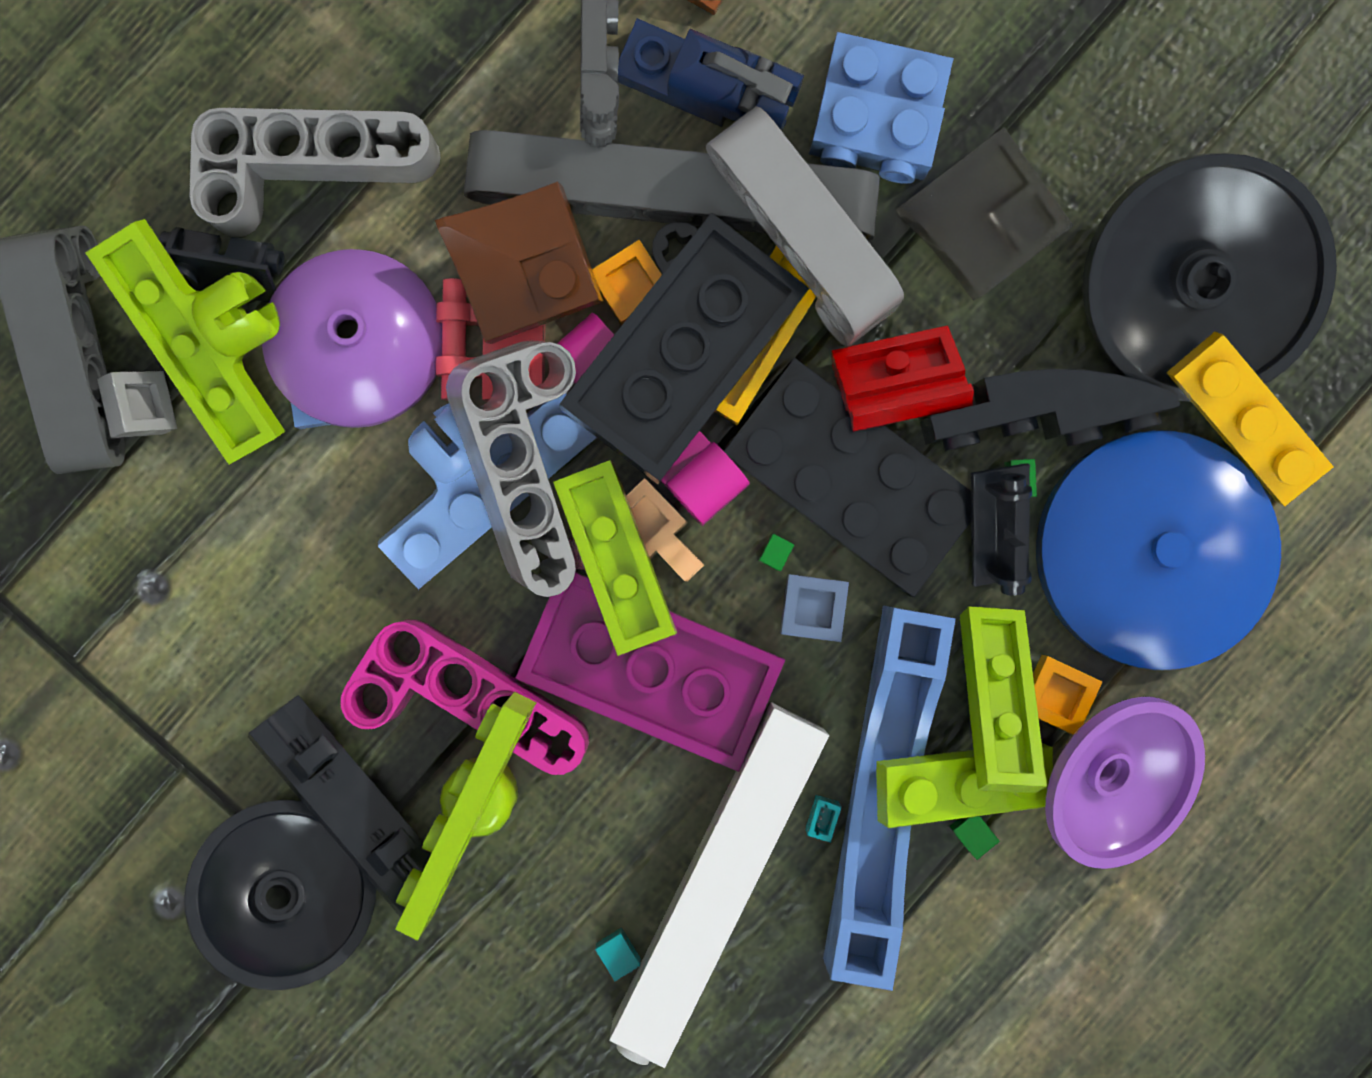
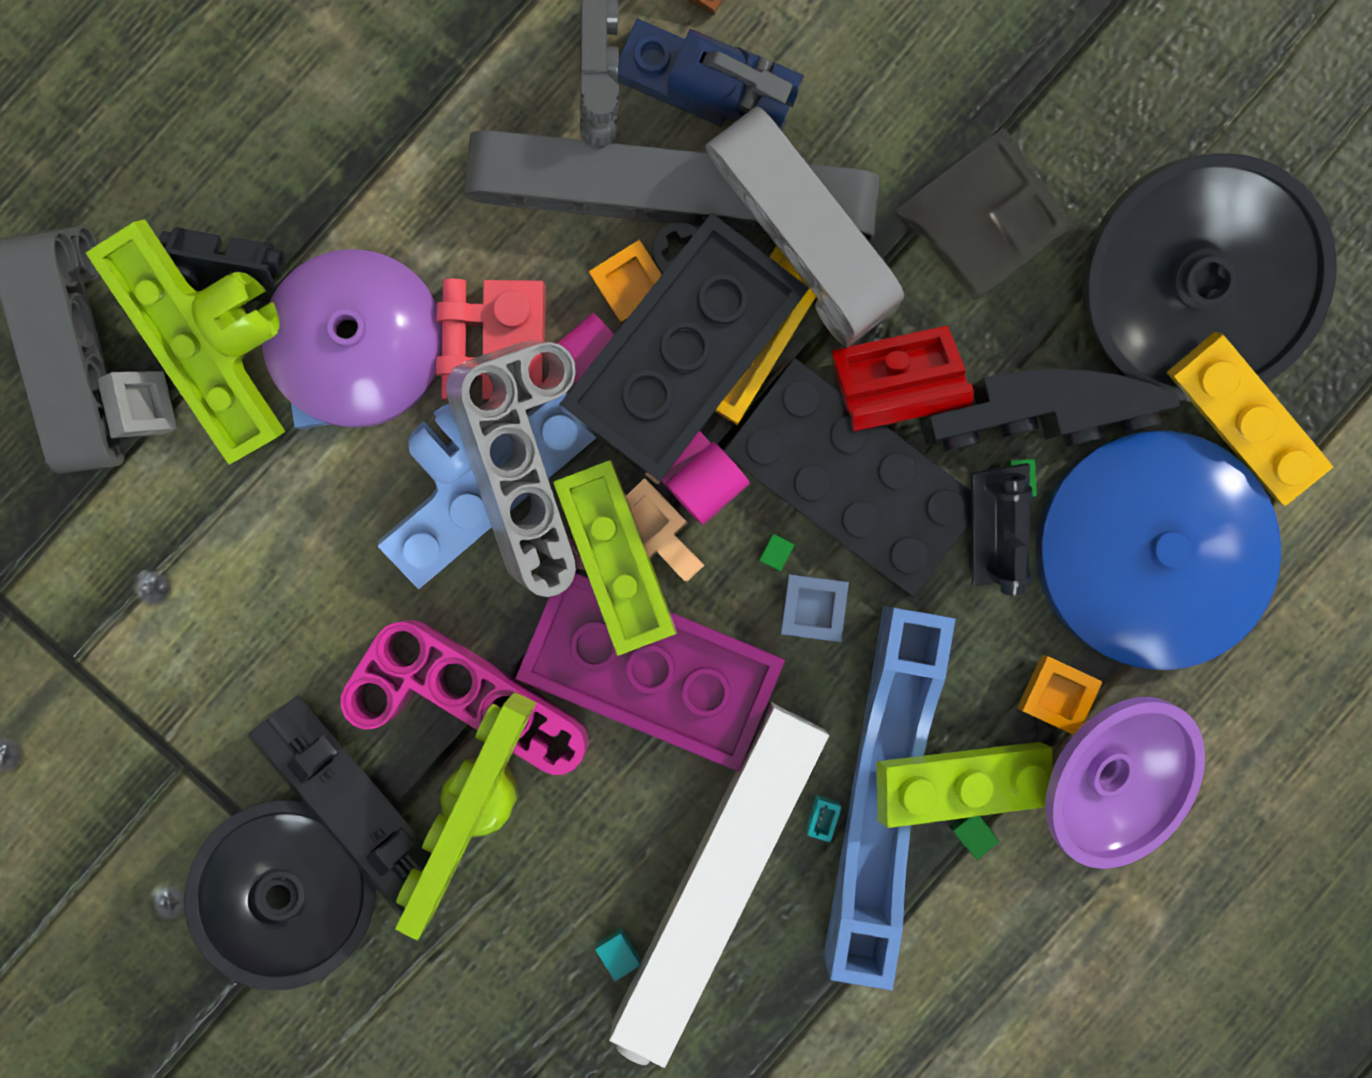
light grey beam [190,108,441,238] -> none
reddish brown plate [435,182,603,344] -> none
medium blue plate [809,32,953,184] -> none
lime plate [959,606,1047,793] -> none

